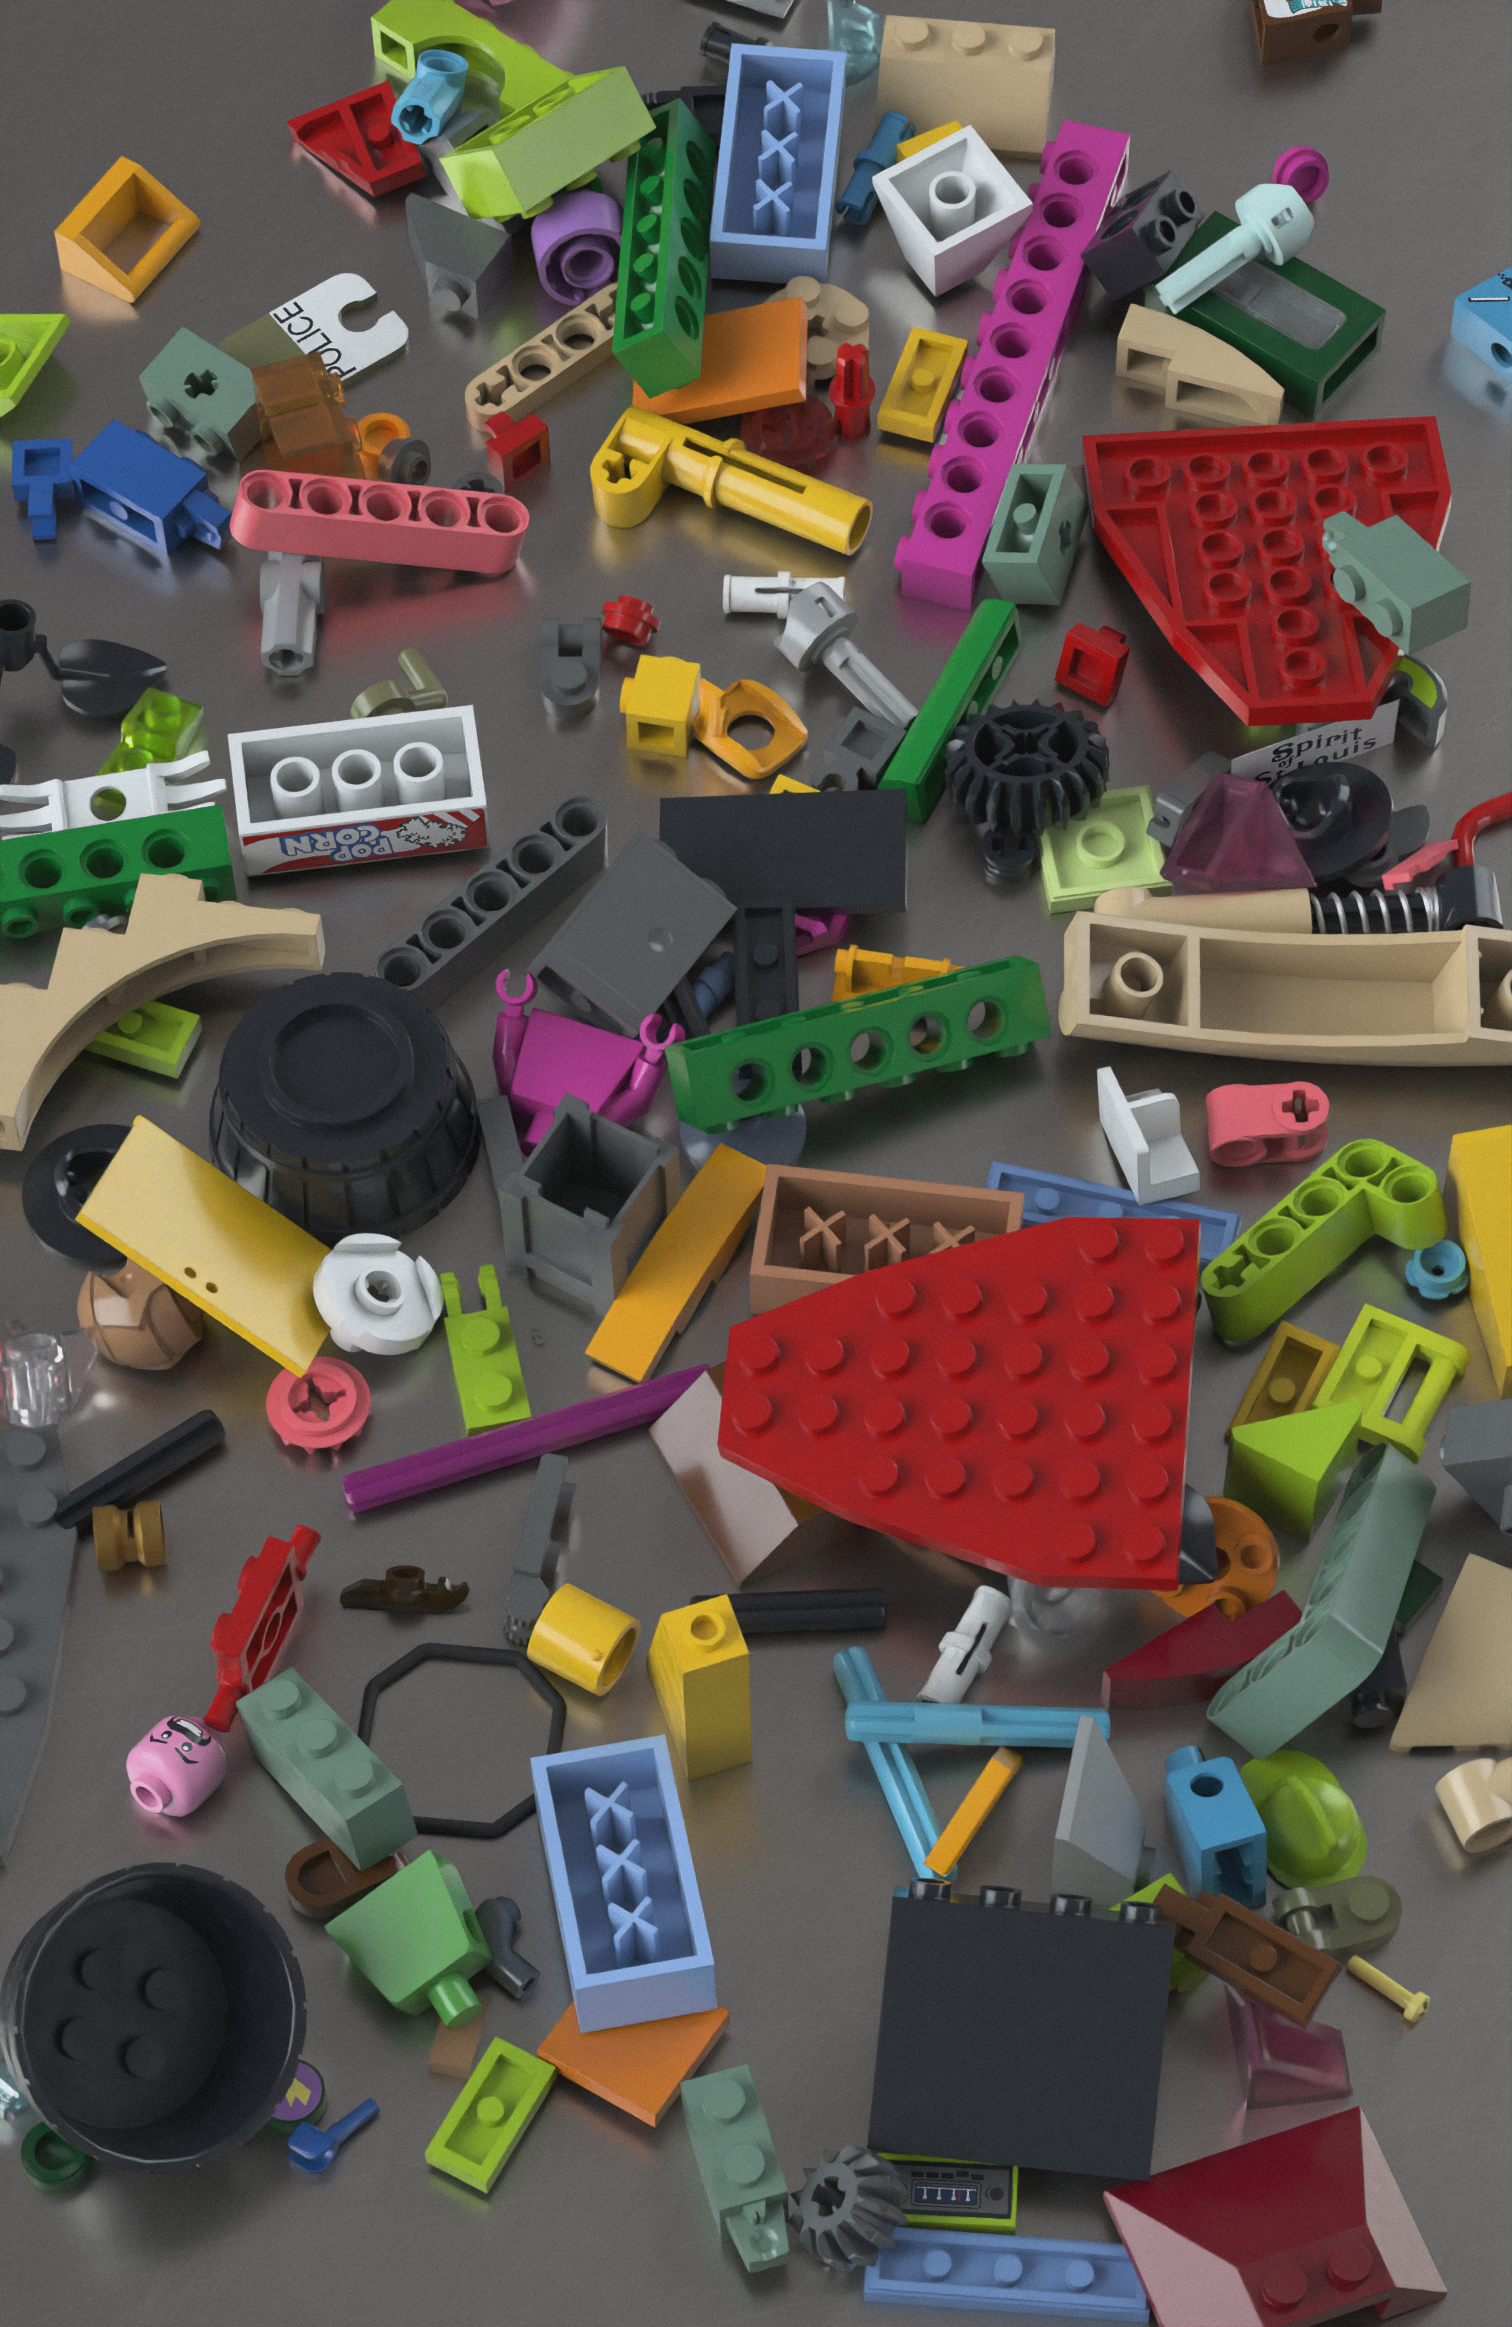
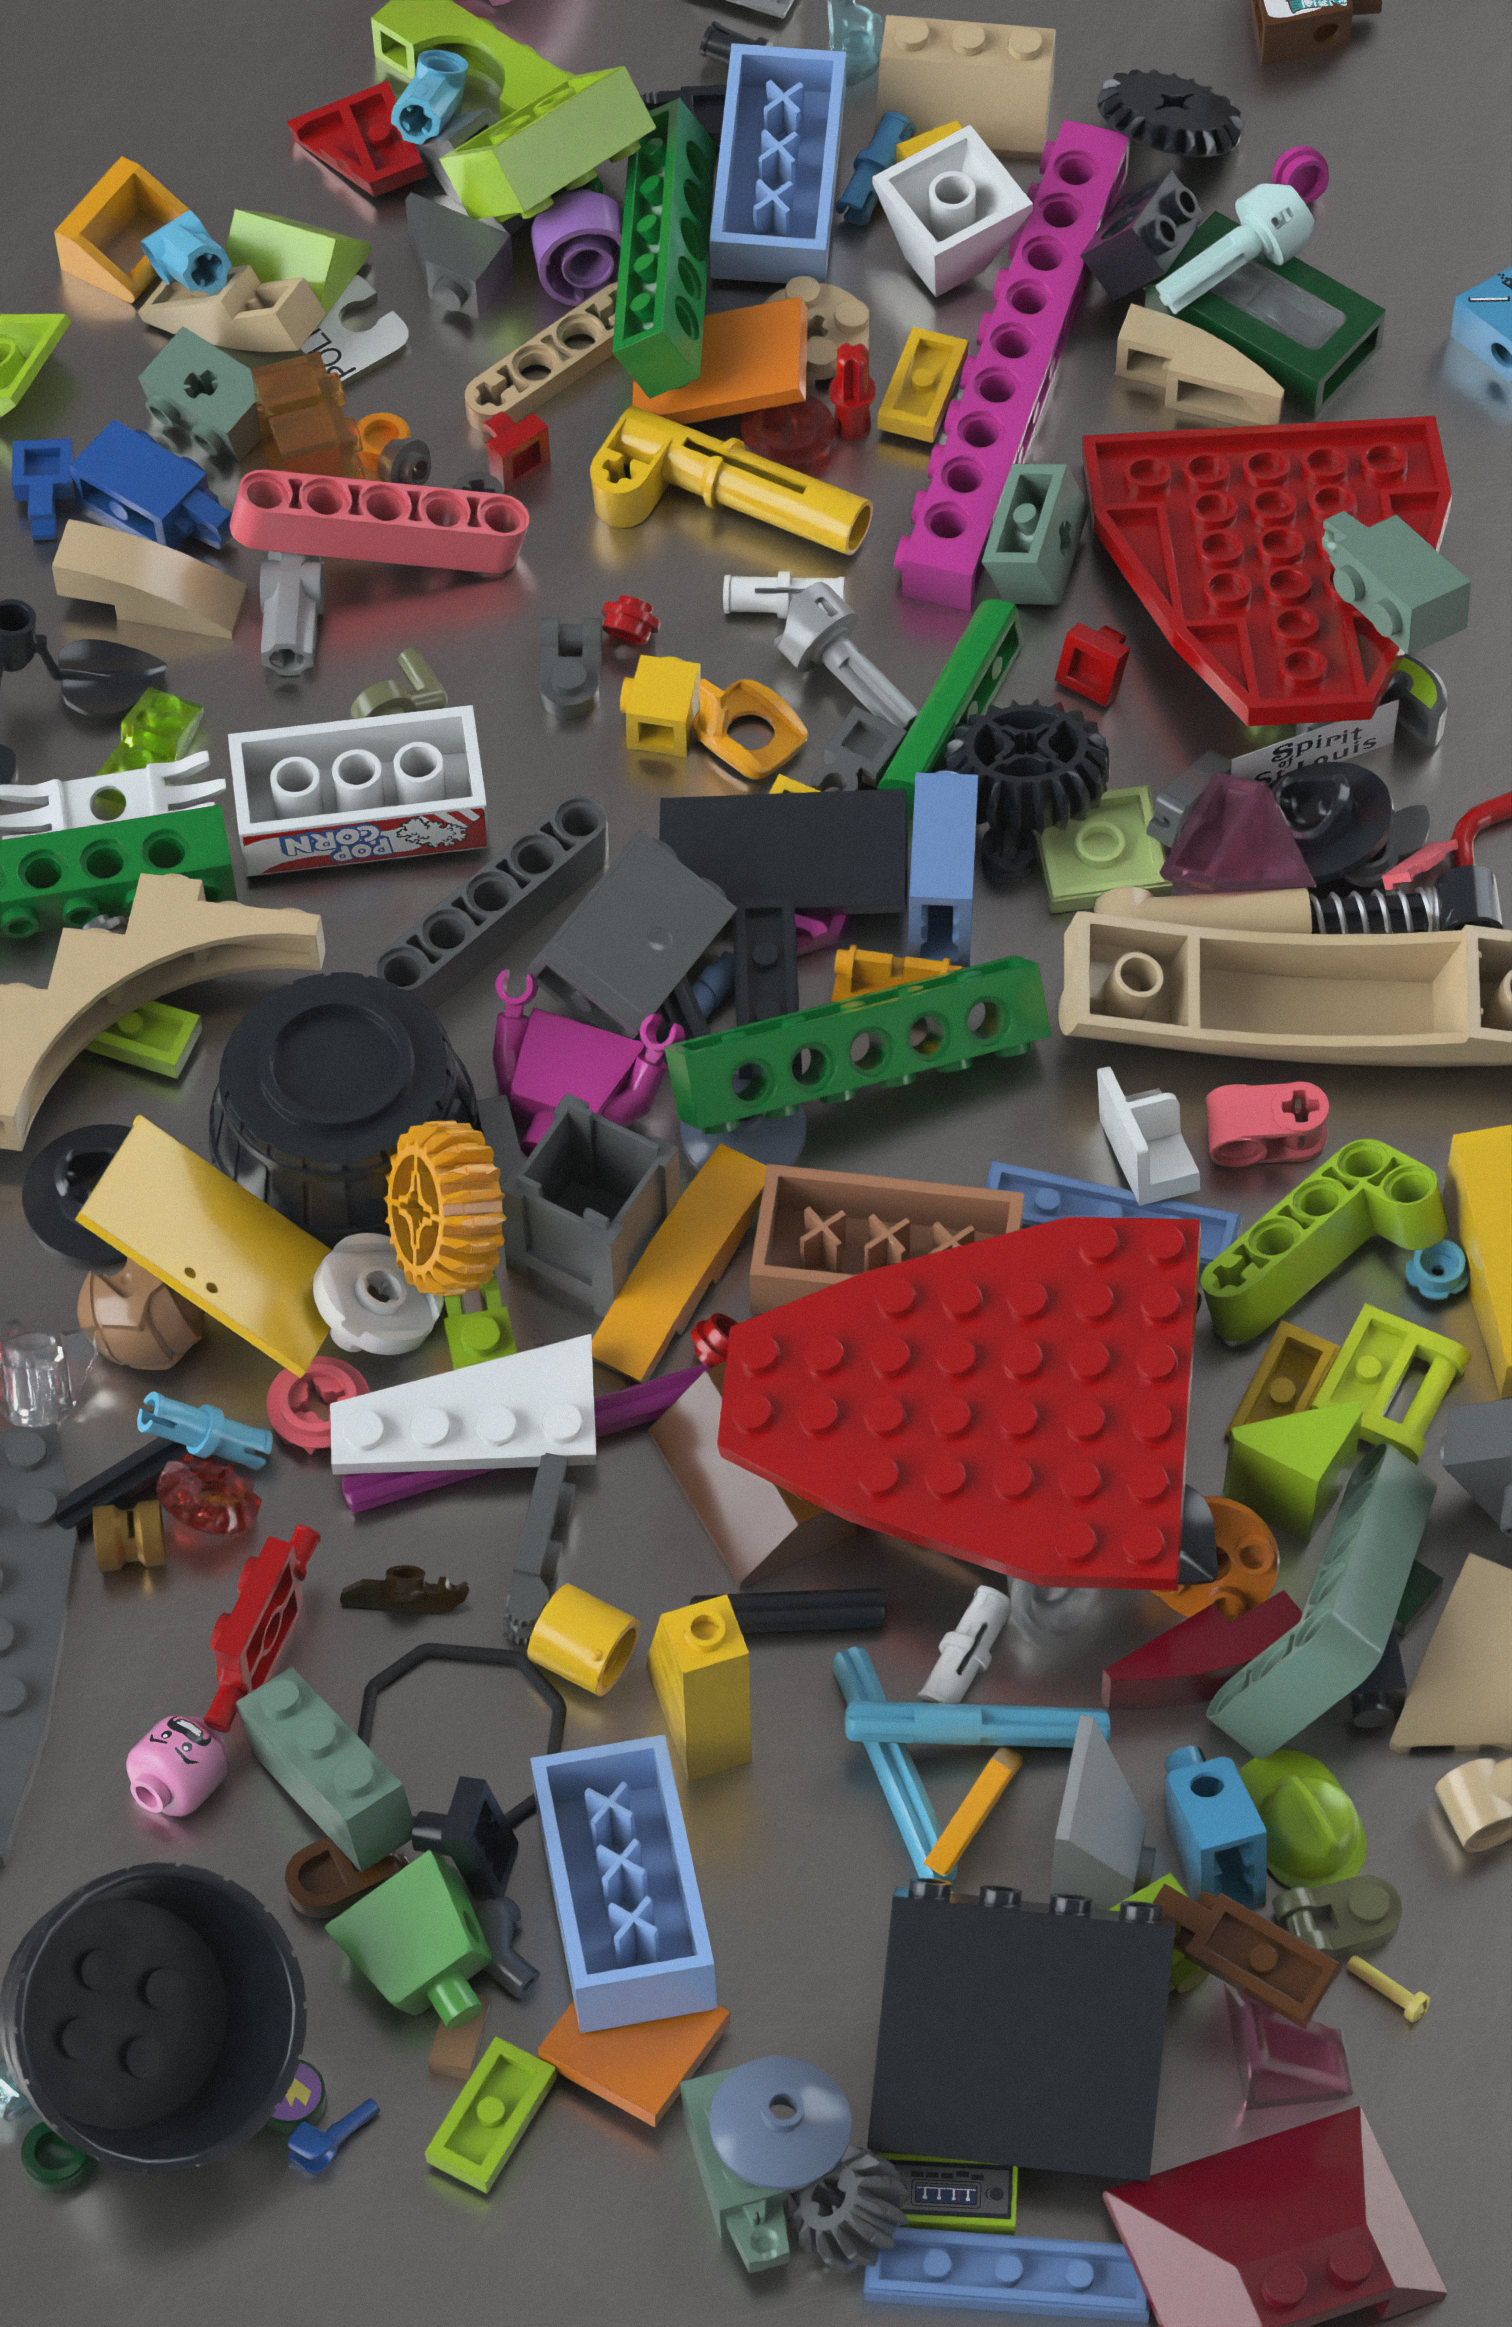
none -> tan slope [52,519,248,640]
none -> tan slope [137,265,326,352]
none -> medium azure pin [137,1391,273,1470]
none -> medium azure piece [140,210,232,296]
none -> clear red gear [156,1454,262,1536]
none -> lime slope [225,209,373,328]
none -> white wing [330,1334,596,1475]
none -> light orange gear [383,1120,507,1296]
none -> black tile [412,1776,519,1901]
none -> red plate [691,1313,738,1368]
none -> sand blue dish [709,2056,852,2190]
none -> medium blue brick [908,771,978,968]
none -> black gear [1097,69,1244,157]

